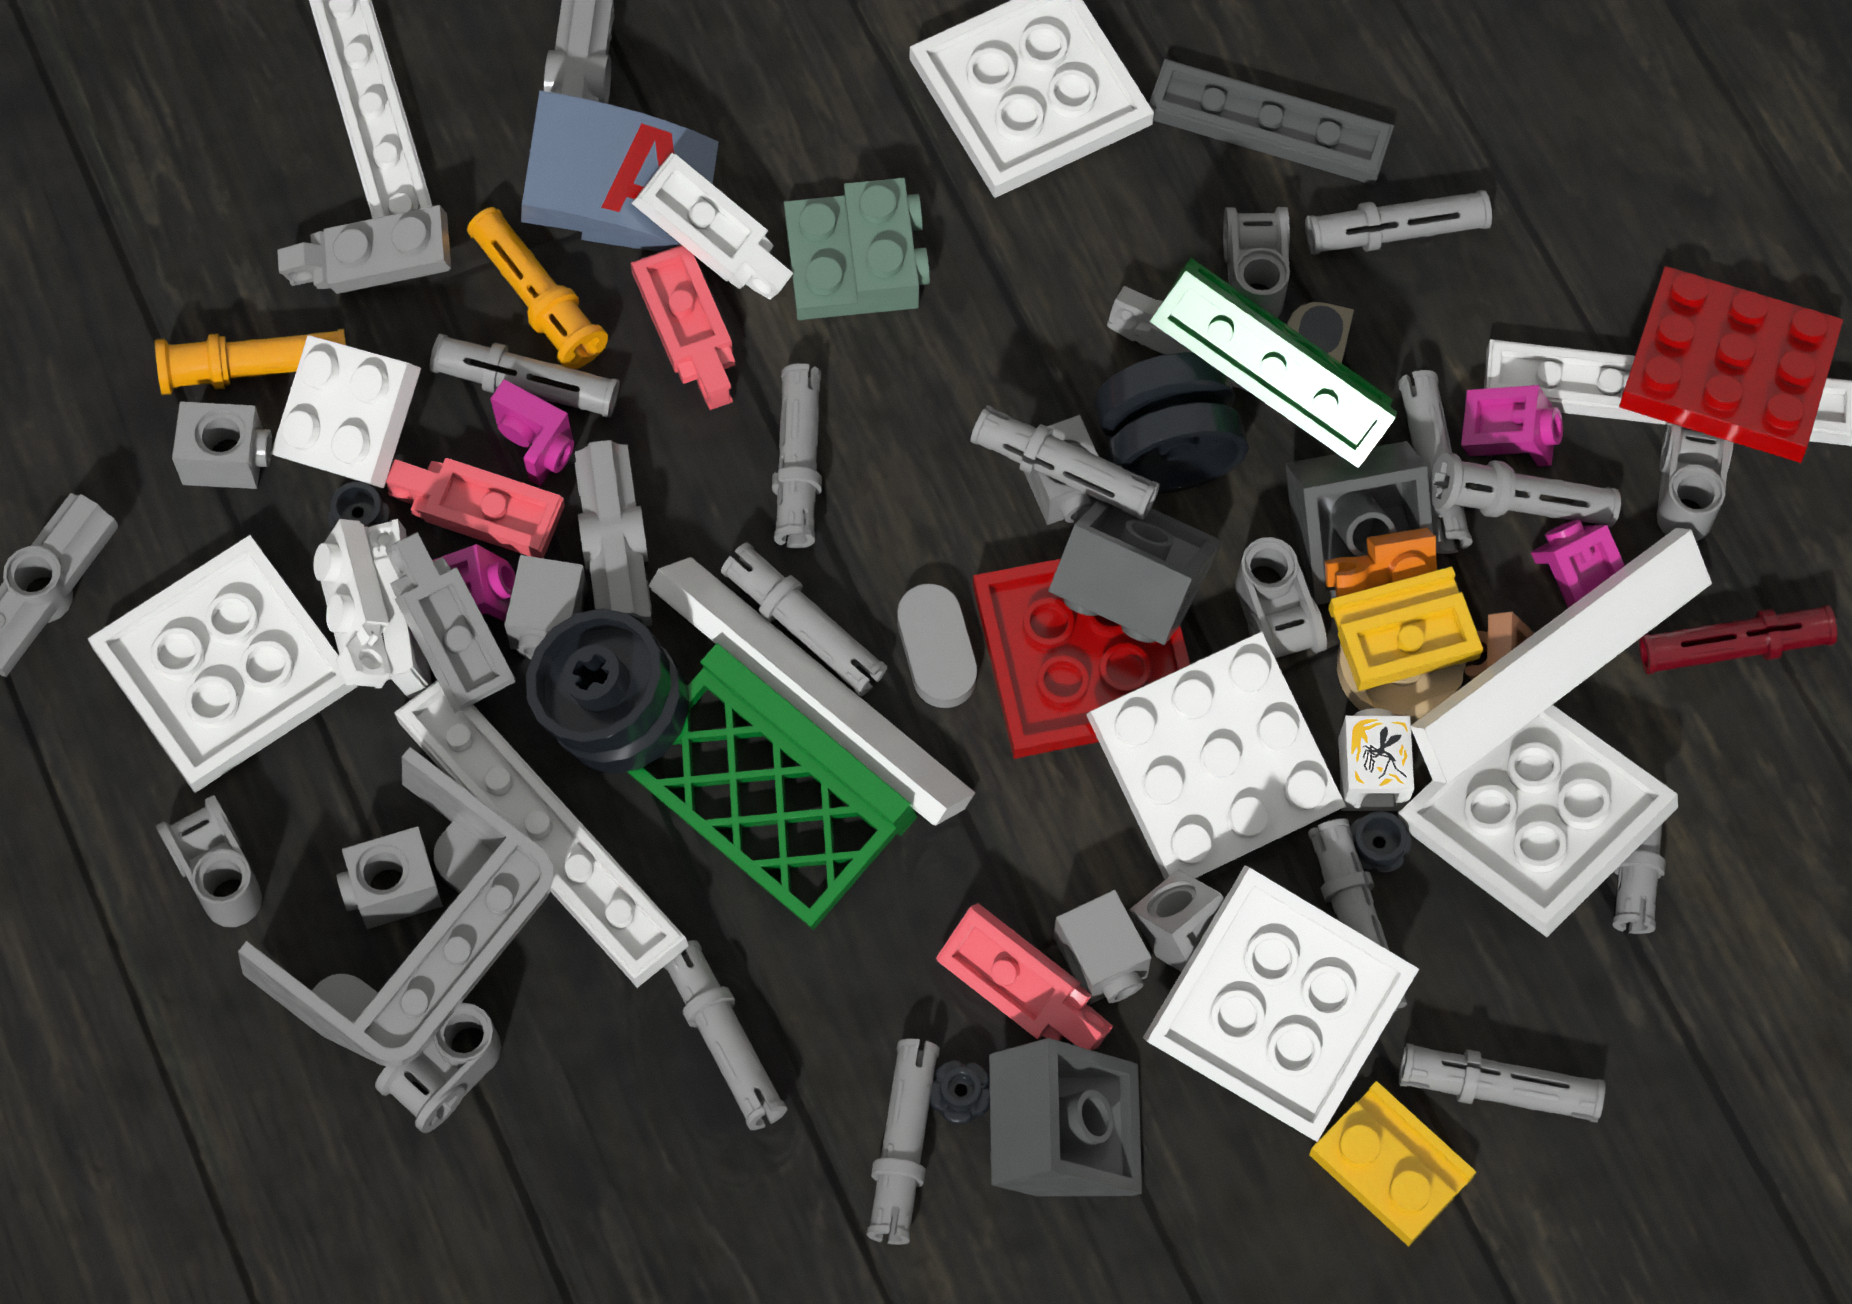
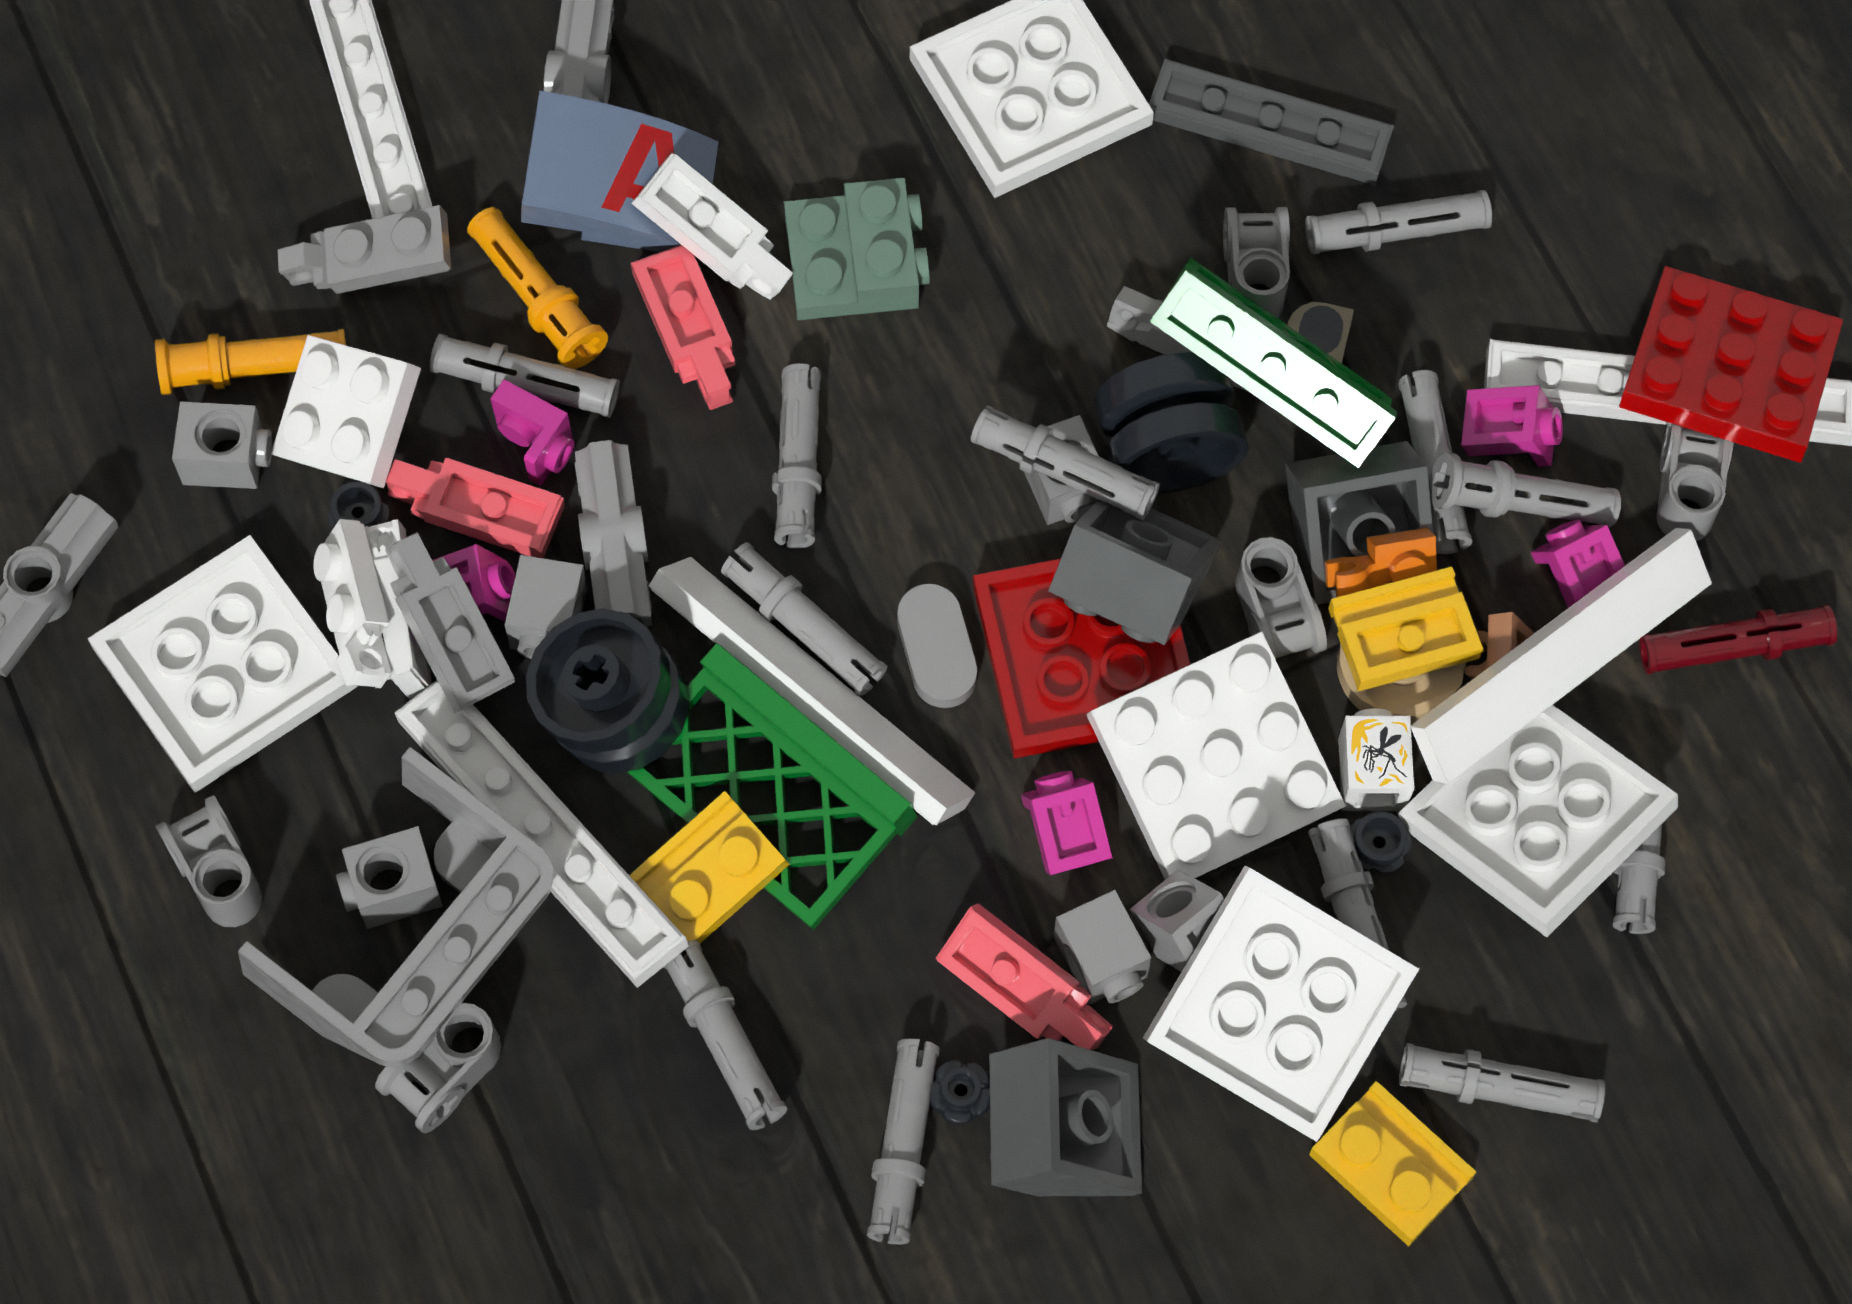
none -> yellow plate [629,791,790,944]
none -> dark pink bracket [1021,771,1113,875]

